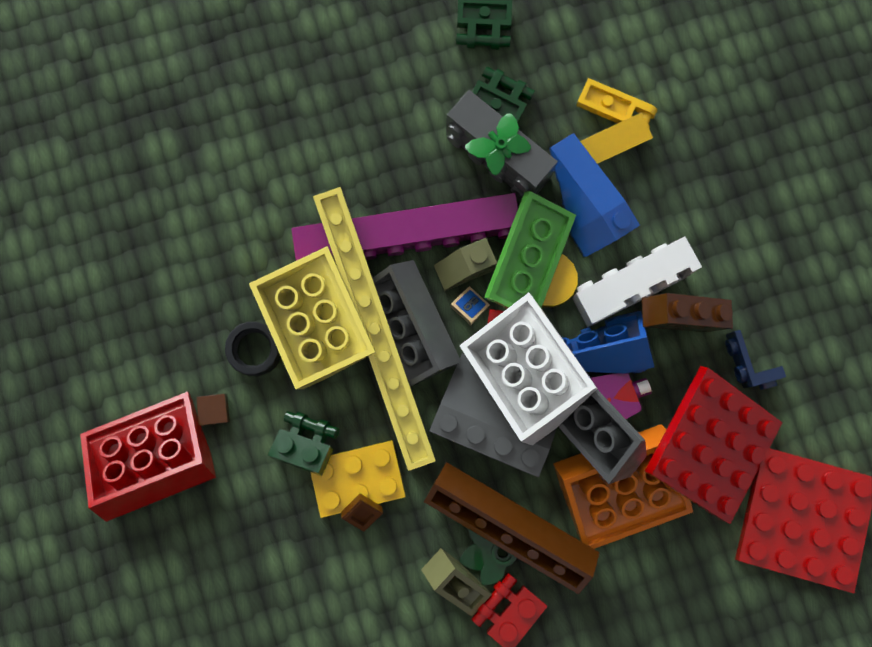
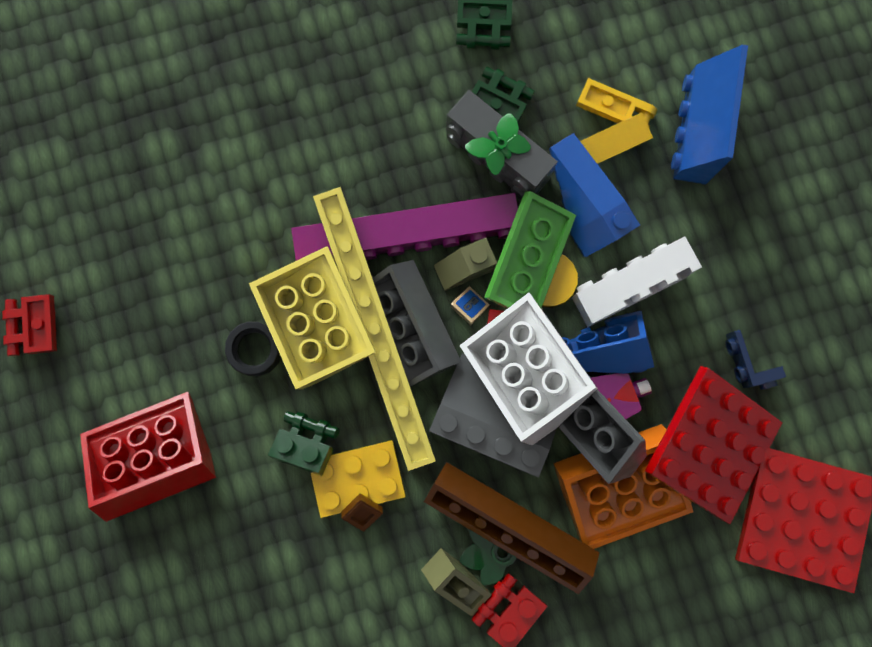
reddish brown tile [196,394,230,426] -> none
reddish brown brick [642,293,733,332] -> none
none -> red plate [2,294,57,356]
none -> blue slope [671,45,748,184]

